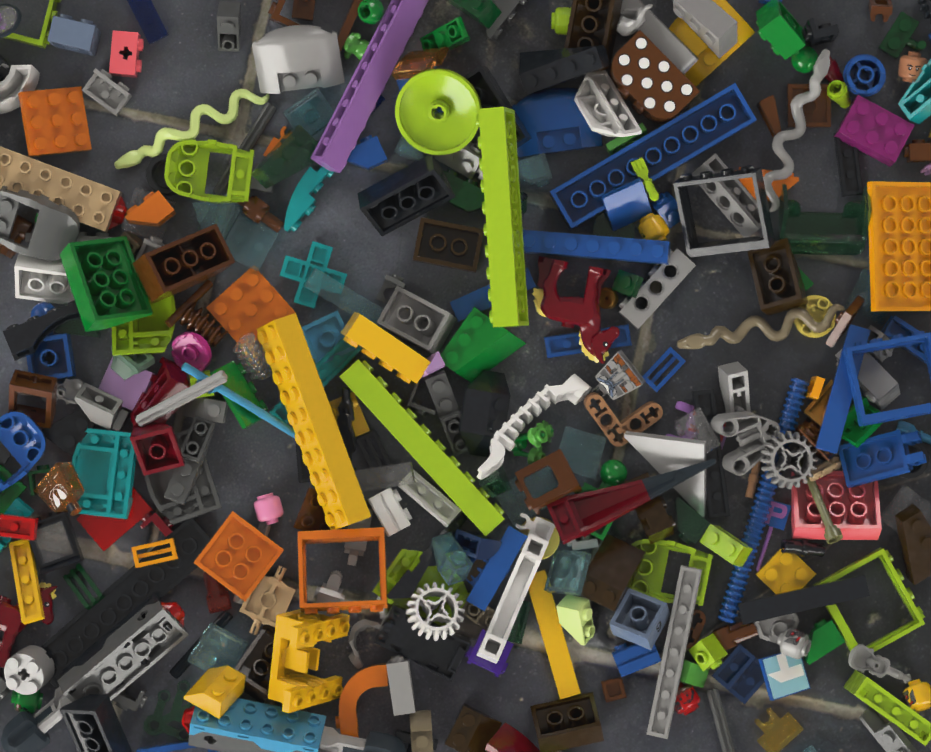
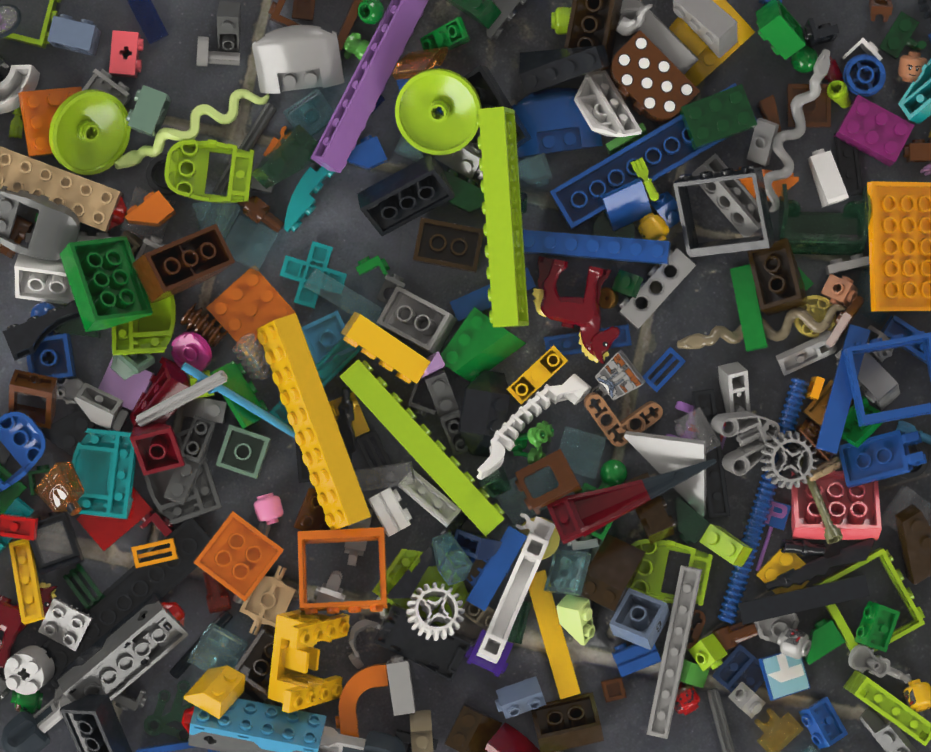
reddish brown bar [165,280,213,328] -> none
medium nougat piece [745,461,761,499] -> none
none -> lime piece [9,107,23,139]
none -> light grey hinge [38,598,93,652]
none -> lime dish [49,89,131,175]
none -> sand green brick [126,85,172,138]
none -> light grey piece [196,36,240,67]
none -> sand green brick [216,424,272,479]
none -> green bracket [355,255,390,276]
none -> sand blue brick [495,676,546,719]
none -> yellow slope [507,345,568,405]
none -> dark green brick [680,84,757,150]
none -> light grey bracket [728,682,766,719]
none -> green tile [730,264,768,352]
none -> light grey plate [747,118,779,166]
none -> black sword [765,538,874,591]
none -> light grey plate [776,330,837,376]
none -> blue bracket [799,697,848,749]
none -> white slope [808,149,849,208]
none -> nougat brick [821,274,858,307]
none -> light grey plate [825,253,870,275]
none -> white bracket [842,38,883,61]
none -> green bracket [855,601,900,652]

